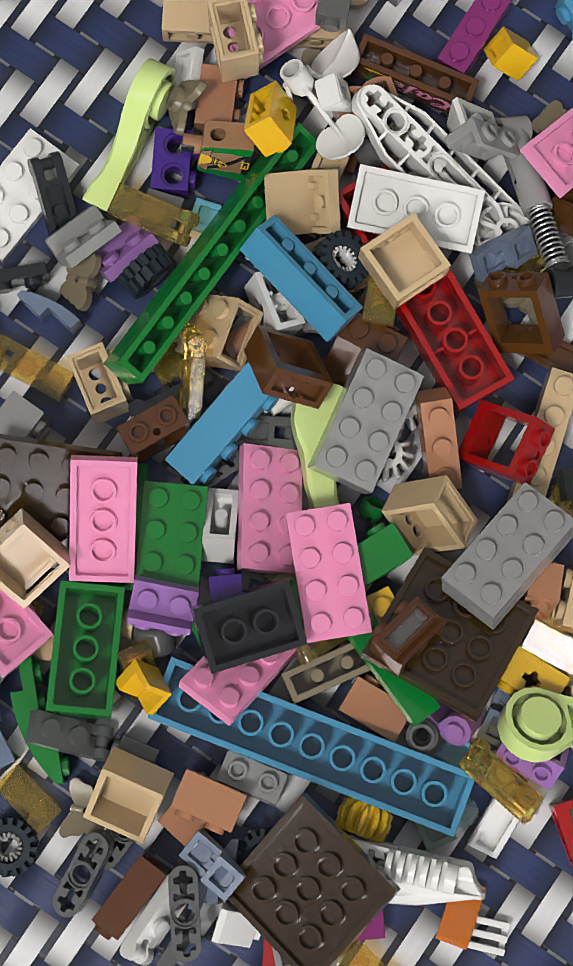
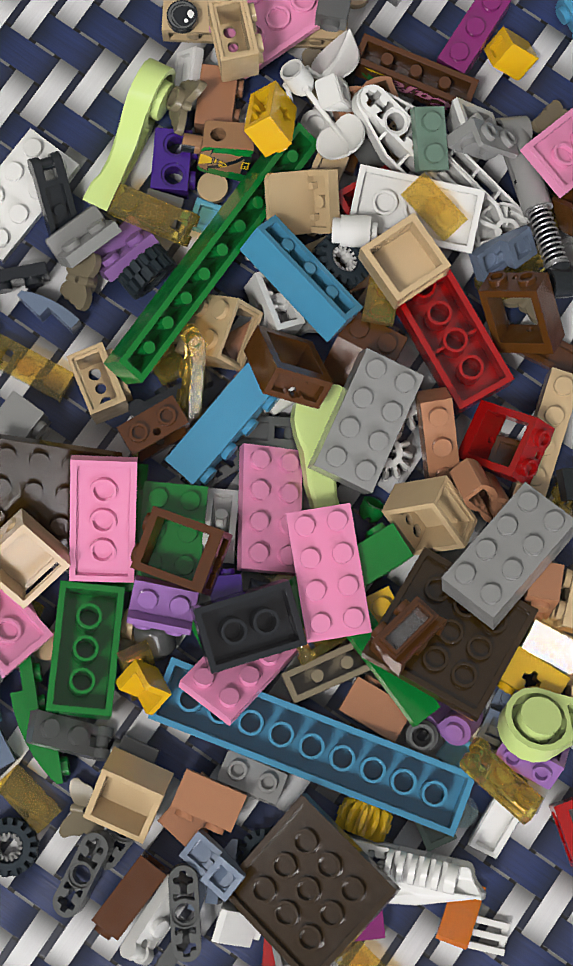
none -> reddish brown window [130,506,233,597]
none -> black tile [167,0,198,34]
none -> tan tile [197,173,228,204]
none -> white tile [301,109,330,140]
none -> white brick [332,214,378,248]
none -> clear yellow plate [400,172,468,242]
none -> sand green plate [410,106,449,173]
none -> nougat brick [449,458,509,523]
none -> reddish brown tile [487,434,520,467]

